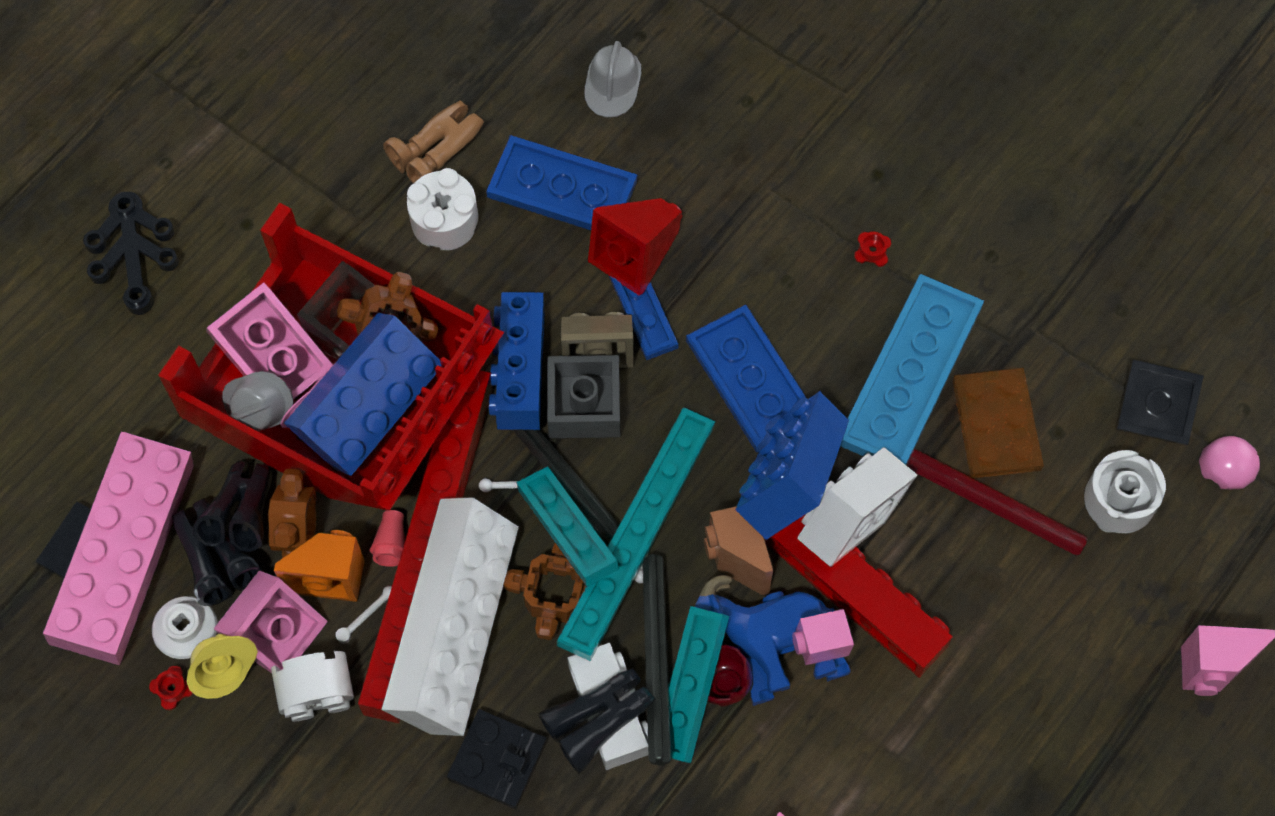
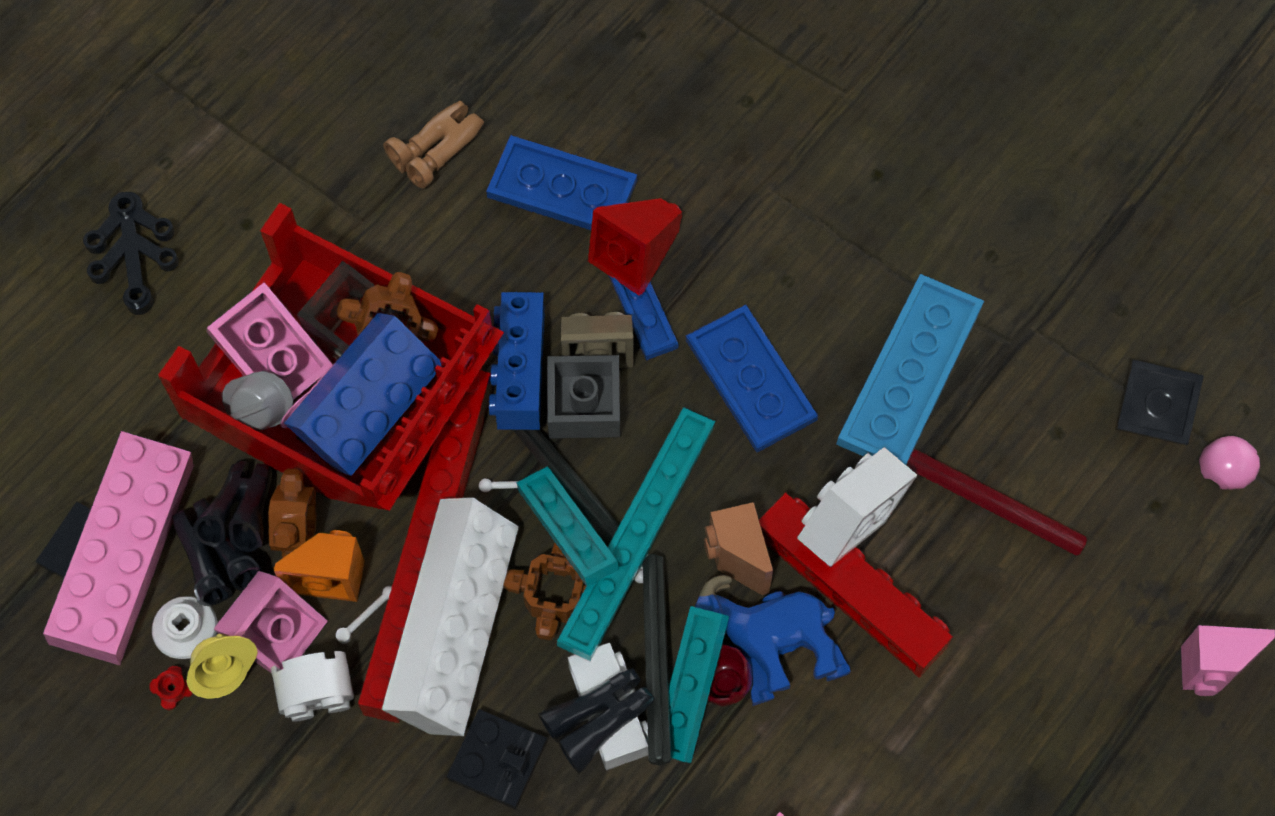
coral cone [370,510,405,567] -> none
white brick [407,168,479,250] -> none
light grey piece [585,41,641,118] -> none
blue brick [735,391,849,540] -> none
bright pink brick [792,609,854,665] -> none
red plate [854,232,891,267] -> none
clear orange plate [952,368,1044,478] -> none
white brick [1084,450,1166,533] -> none

